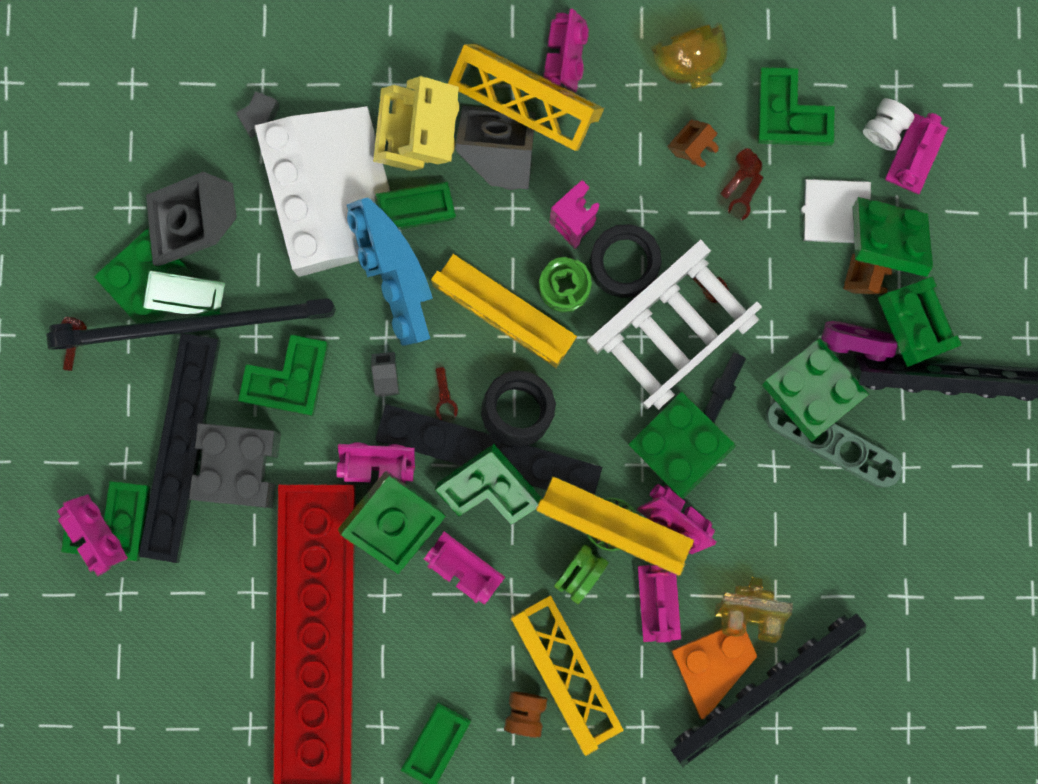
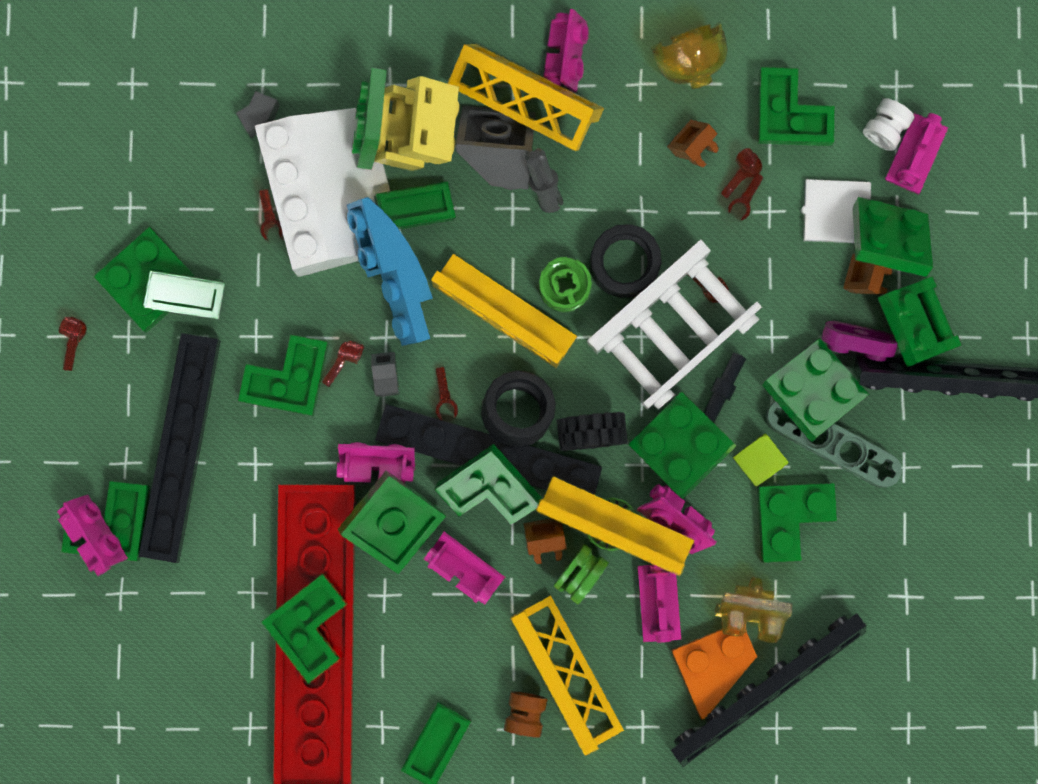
black hinge [46,298,336,350] -> none
dark grey slope [146,172,237,267] -> none
dark grey piece [189,423,281,508] -> none
dark pink hinge [549,180,599,249] -> none
none -> clear red hand [259,189,284,243]
none -> green plate [261,574,347,684]
none -> clear red hand [322,341,364,387]
none -> green plate [352,68,387,170]
none -> dark orange tile [523,518,566,564]
none -> dark grey axle [525,148,563,213]
none -> black tyre [557,412,628,451]
none -> lime slope [732,433,789,487]
none -> green plate [757,483,837,563]

